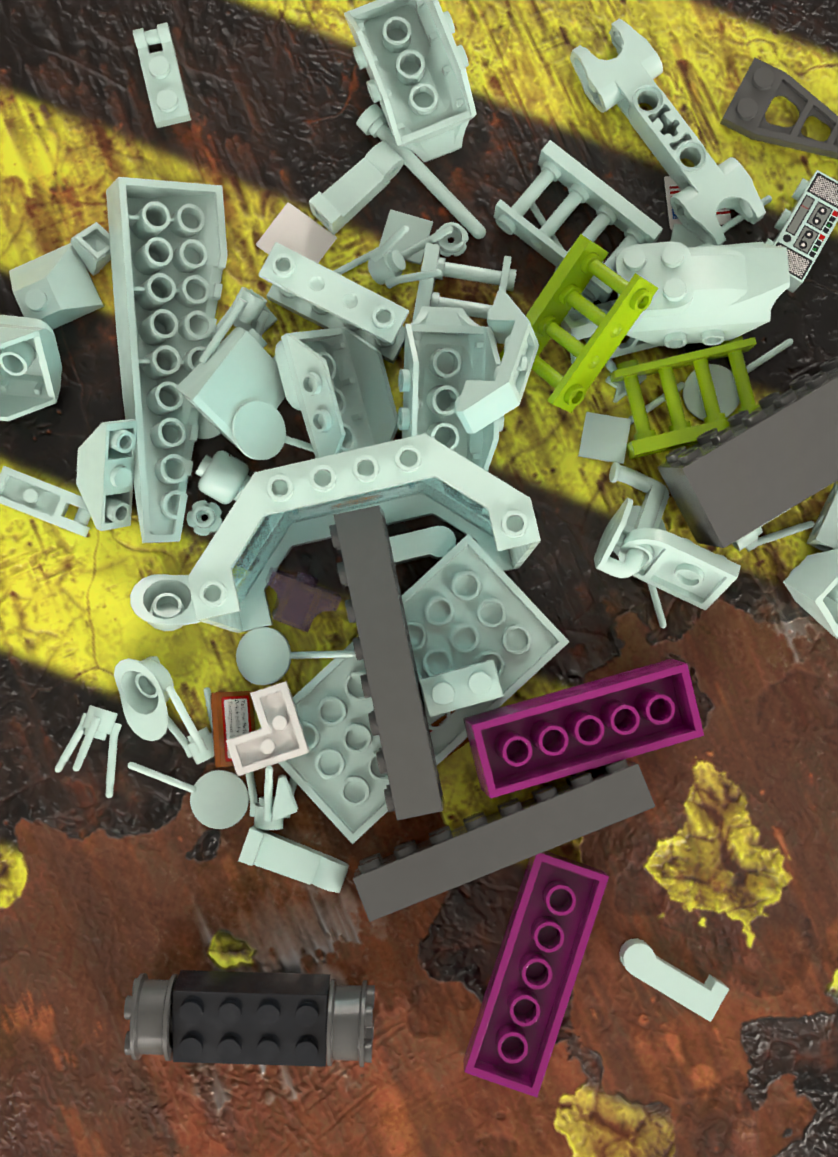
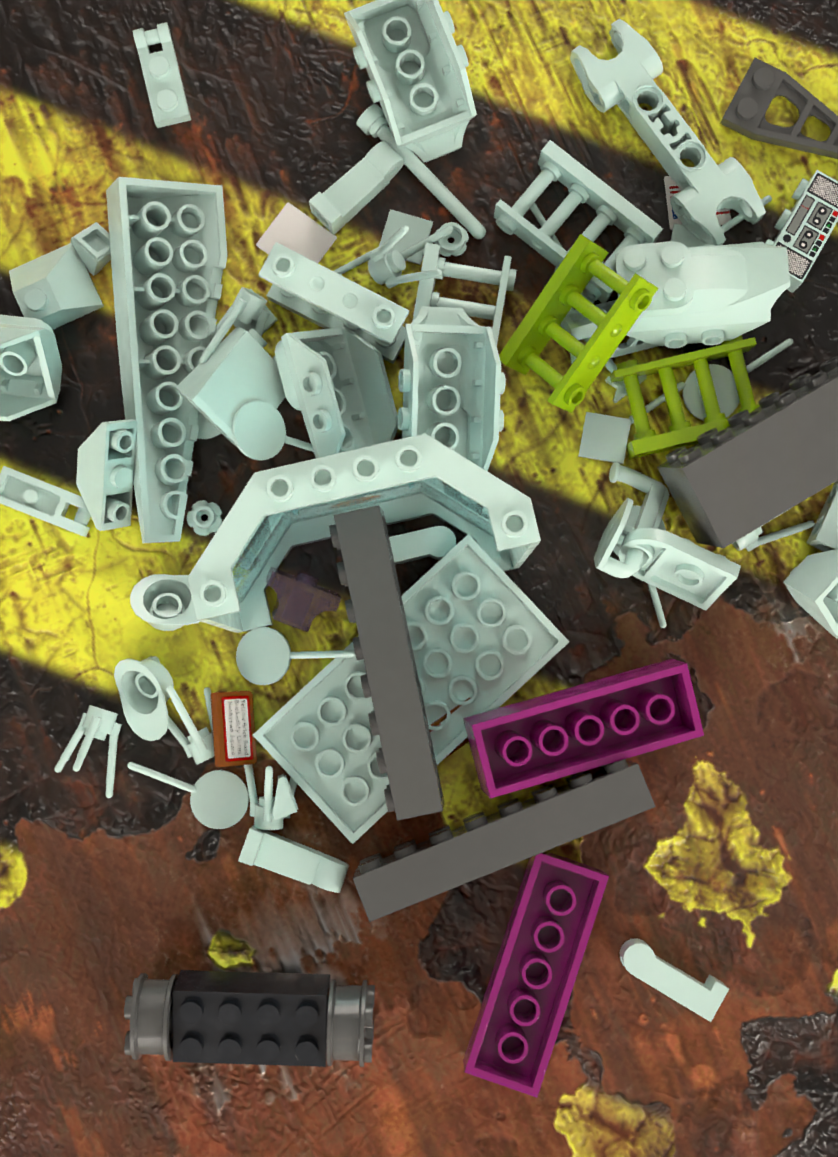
light aqua head [195,450,251,504] -> none
white plate [226,681,310,777] -> none
light aqua brick [420,659,504,717] -> none
light aqua slope [455,291,539,434] -> none

